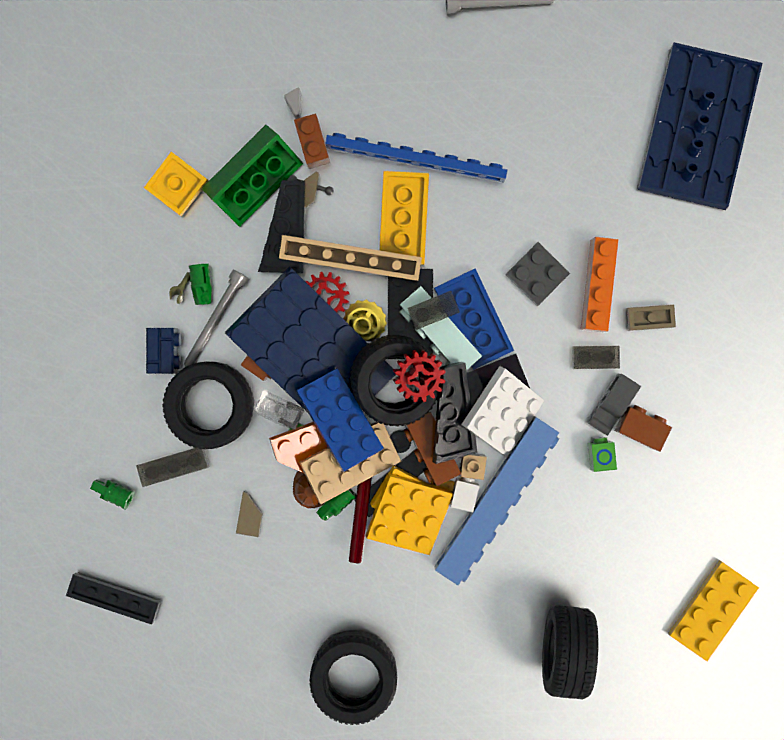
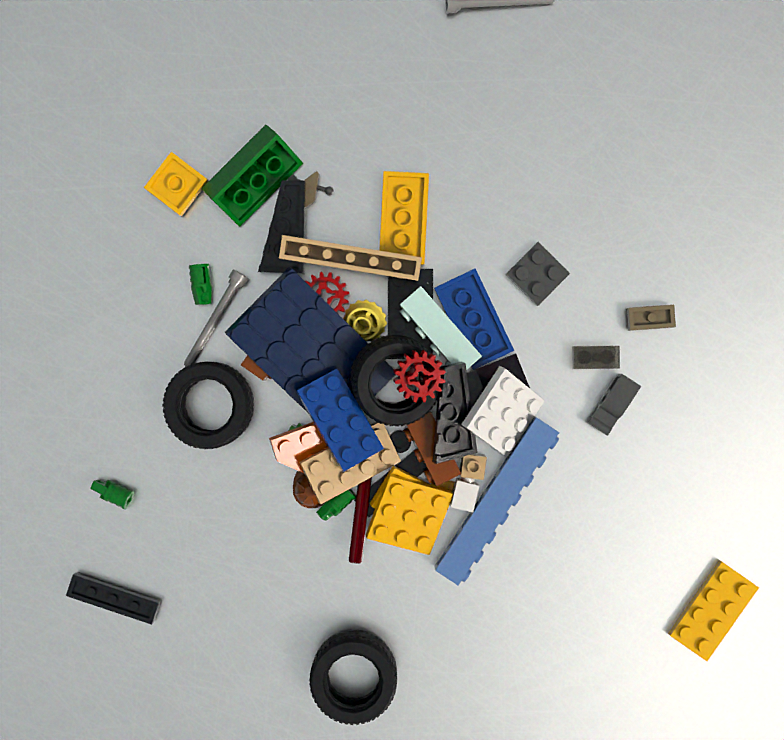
clear smoke plate [136,448,209,487] -> none
dark blue brick [146,328,182,374] -> none
olive hand [169,272,190,304] -> none
dark tan tile [236,491,263,537] -> none
clear slope [254,390,305,430] -> none
light grey slope [284,87,301,119] -> none
dark orange brick [294,113,330,169] -> none
blue plate [325,133,508,182] -> none
clear smoke plate [407,291,460,330] -> none
black tyre [542,605,599,700] -> none
orange brick [581,237,619,332] -> none
bright green brick [587,437,617,472] -> none
dark orange brick [614,405,672,452] -> none
dark blue piece [638,42,763,210] -> none

